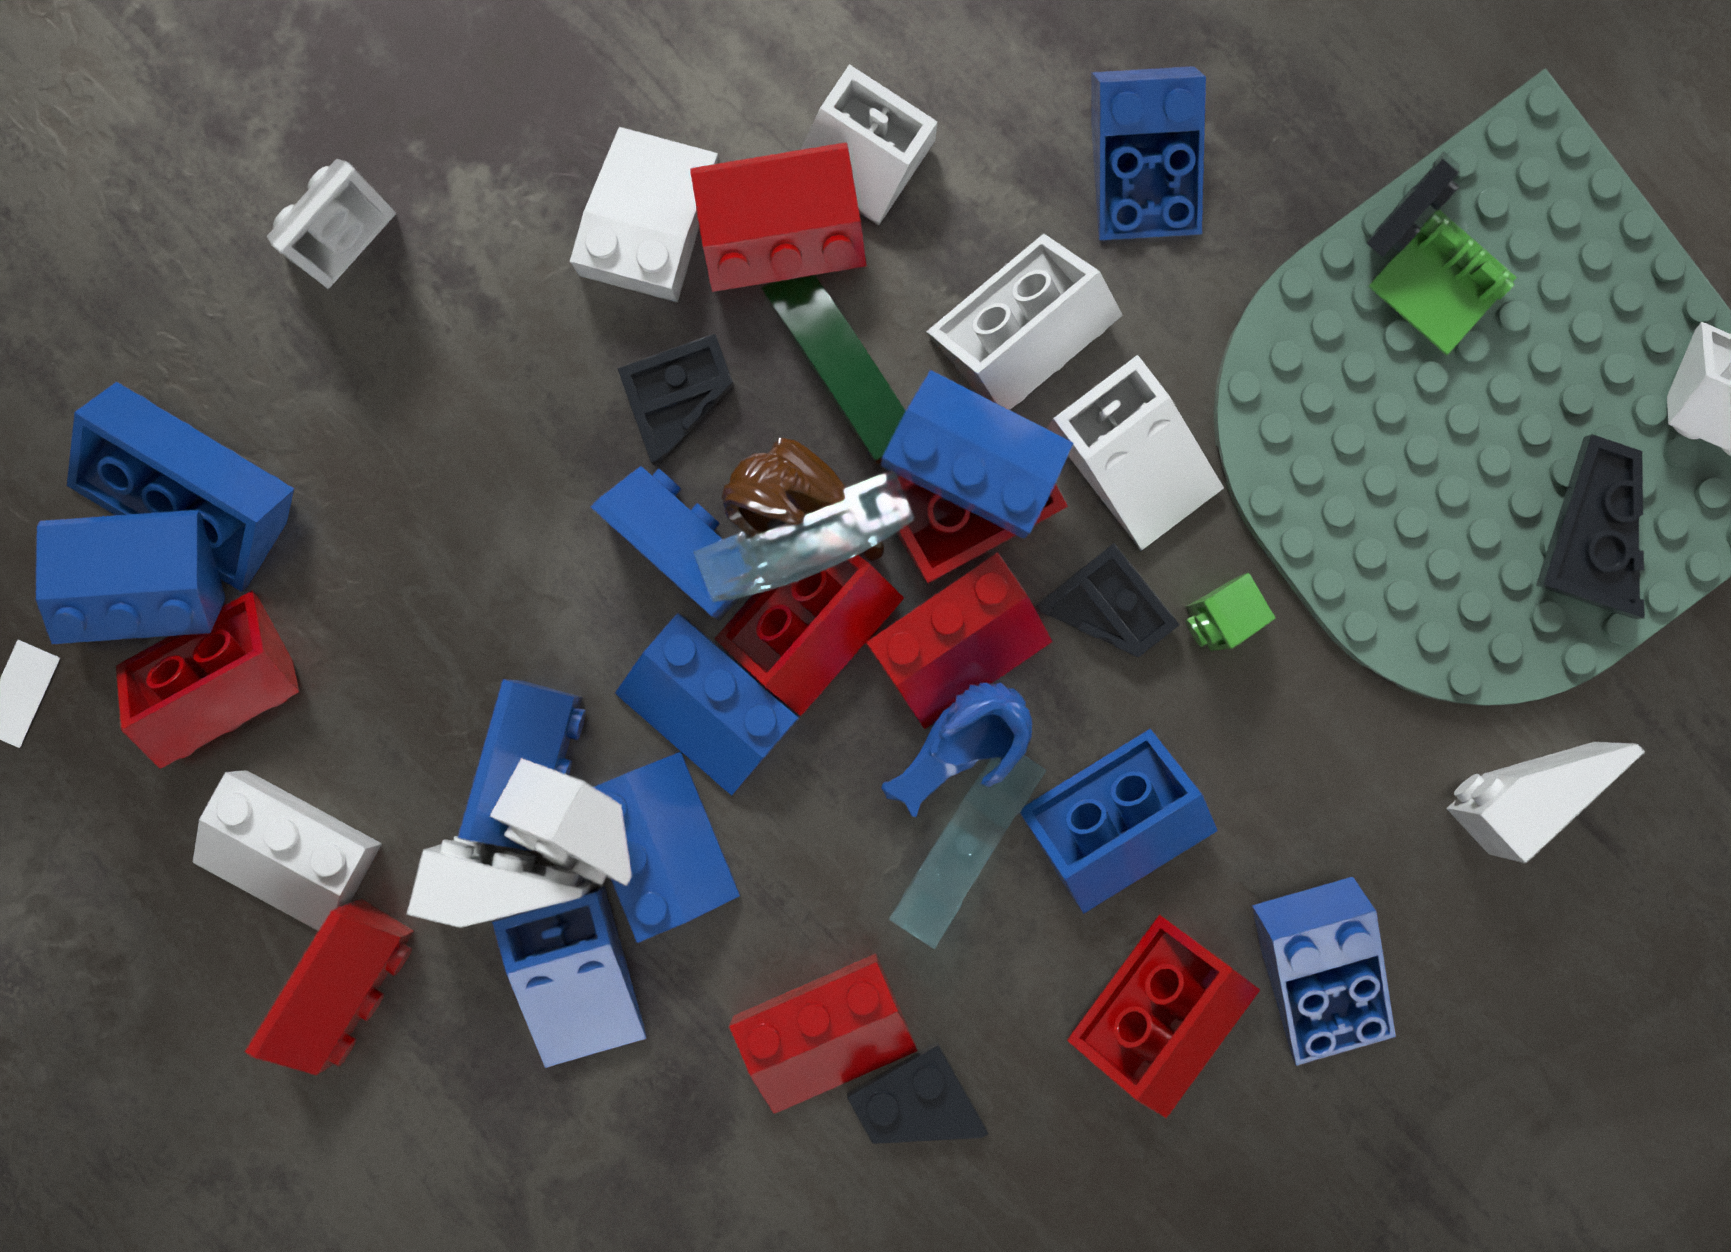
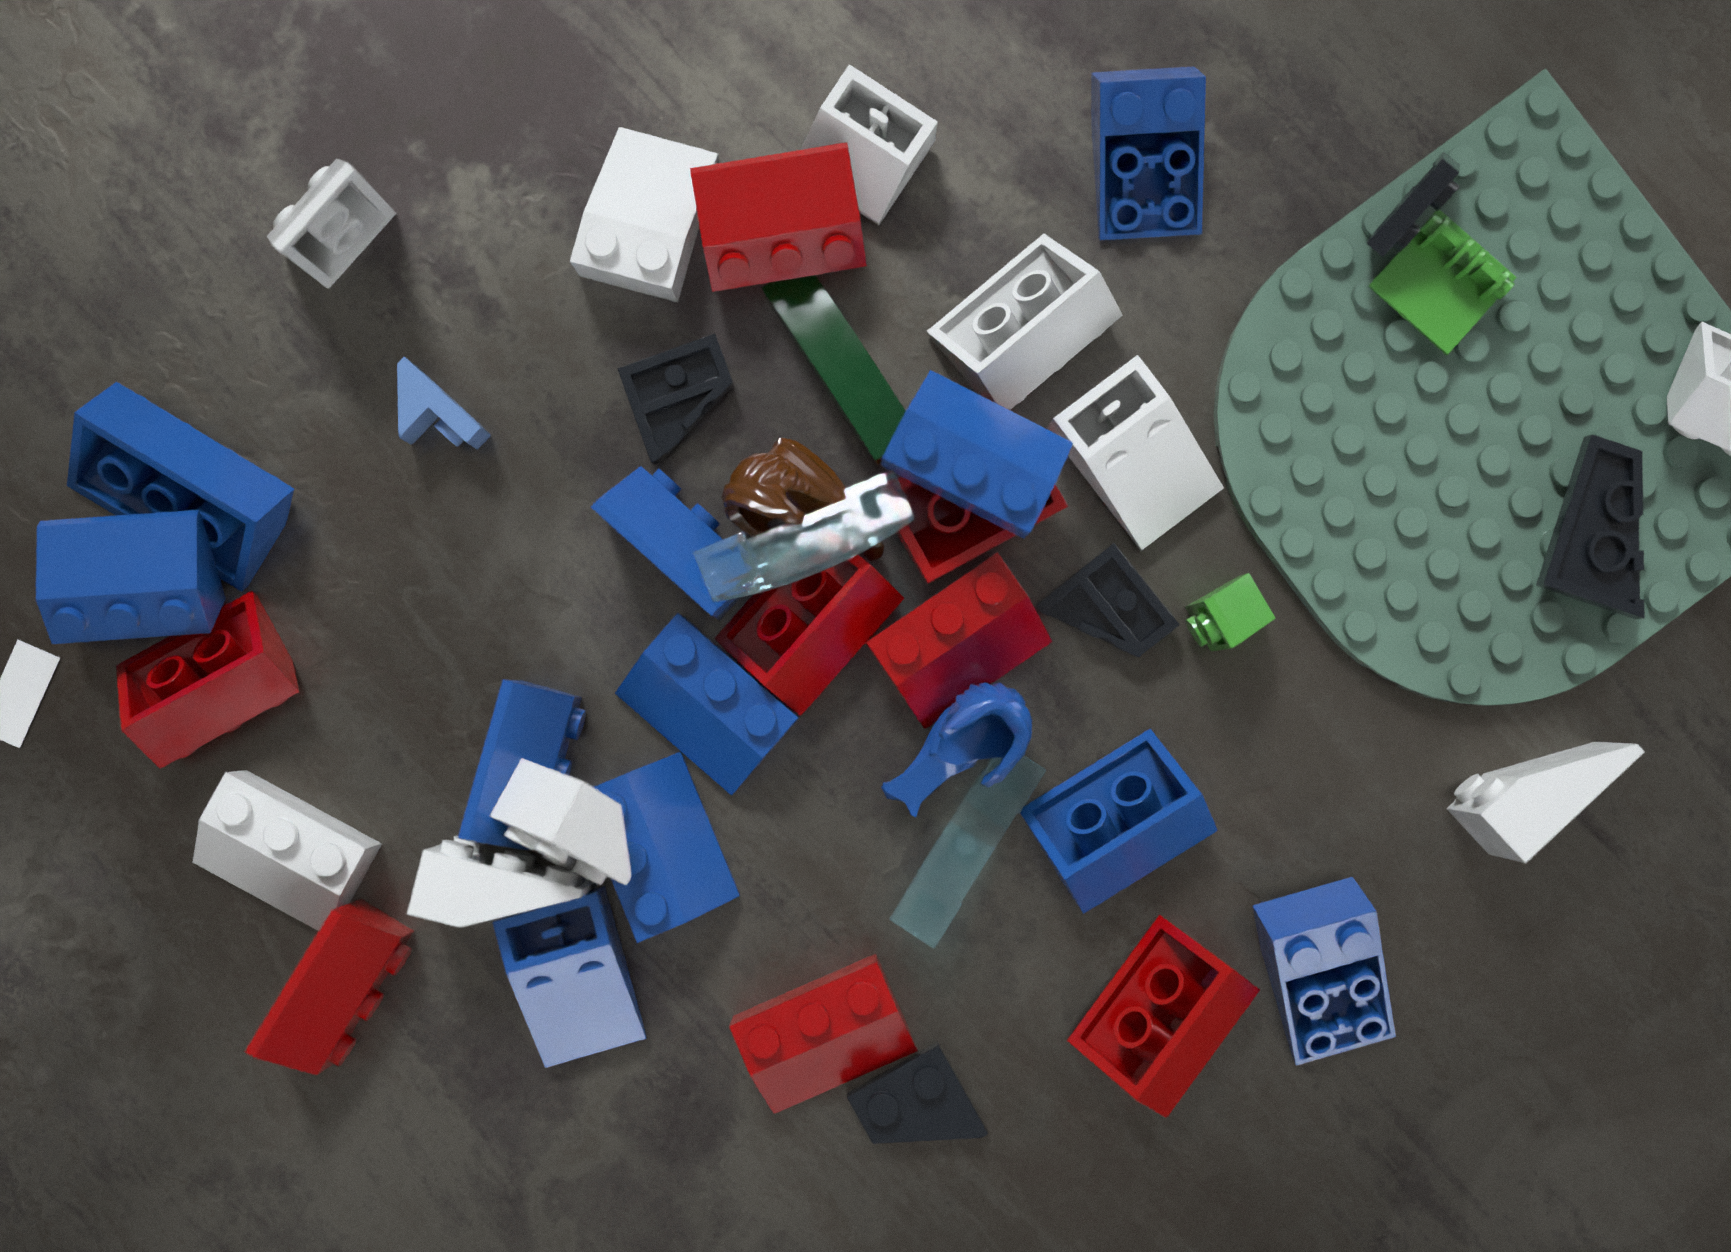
none -> medium blue slope [397,357,491,450]

